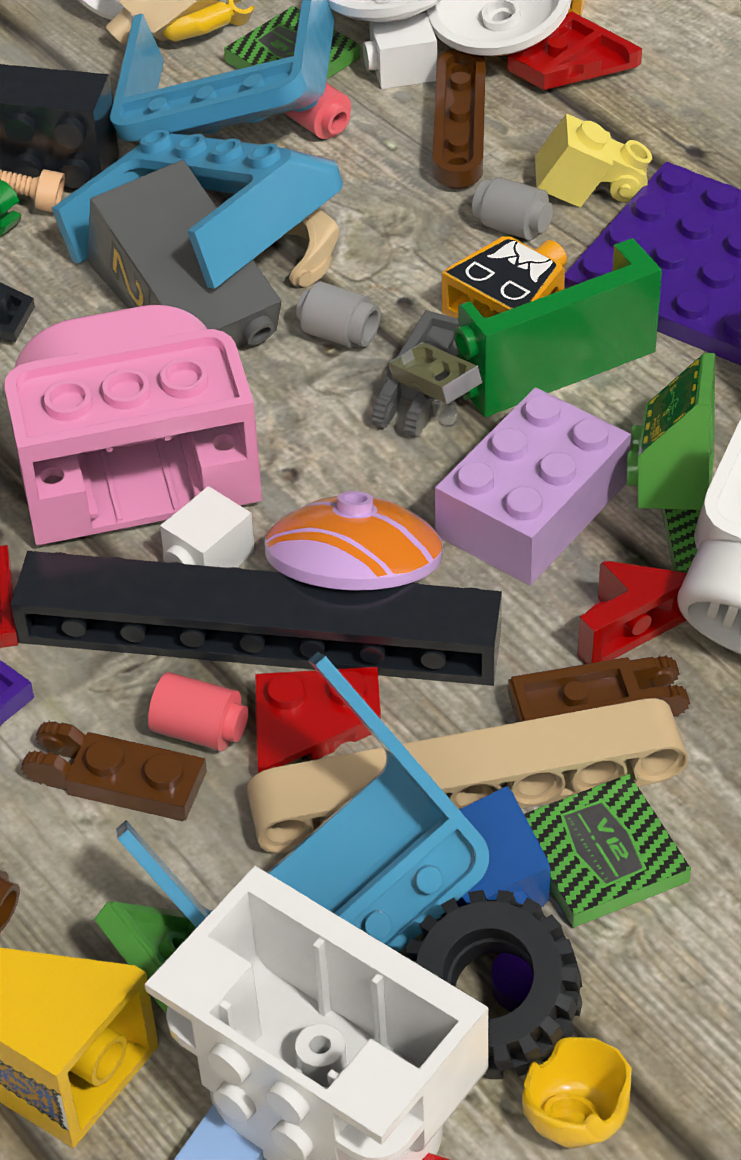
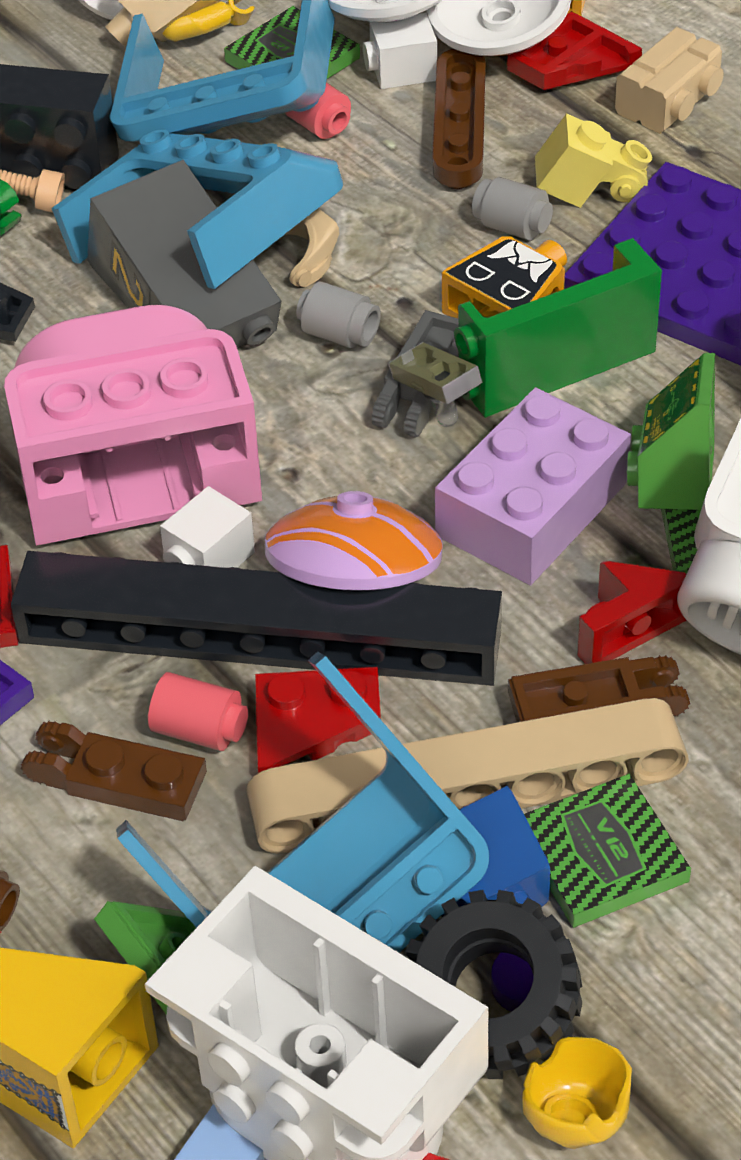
none -> tan brick [615,27,724,134]

